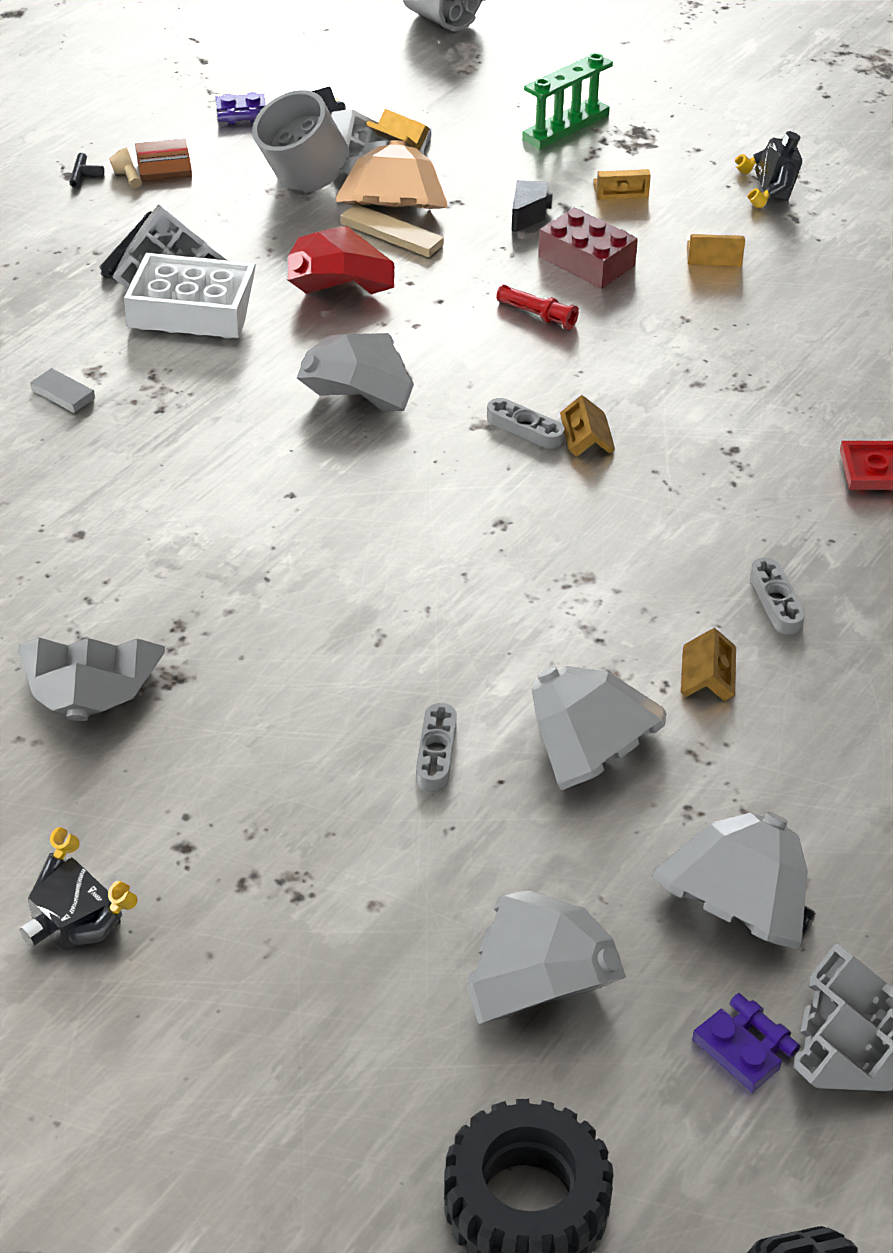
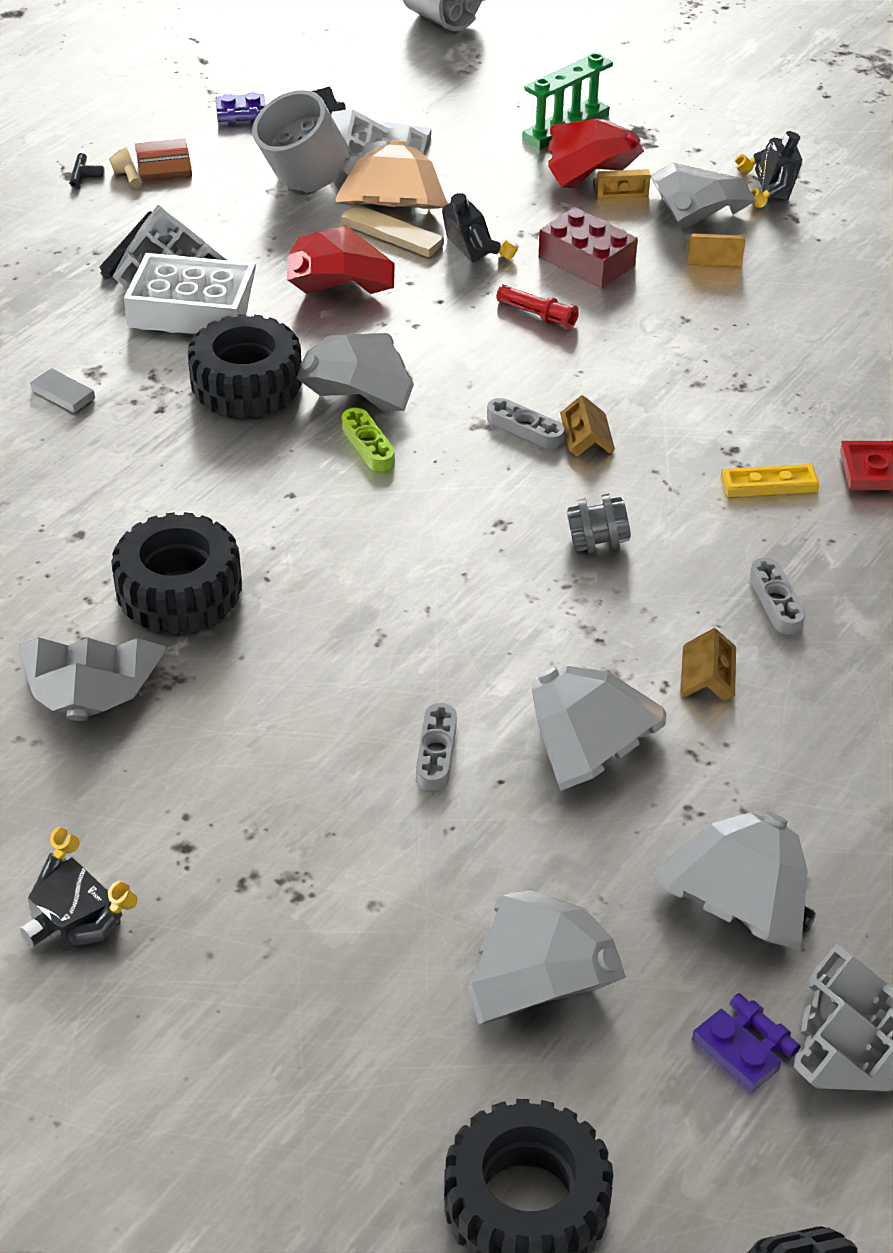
panel [366,109,430,151] -> none
black slope [511,180,553,232] -> none
none -> black tyre [111,512,242,634]
none -> black tyre [187,314,302,418]
none -> lime beam [342,408,395,472]
none -> black torso [442,193,518,263]
none -> red brick [548,119,644,188]
none -> dark grey piece [567,493,631,555]
none -> light grey brick [651,162,756,231]
none -> yellow tile [720,464,820,498]

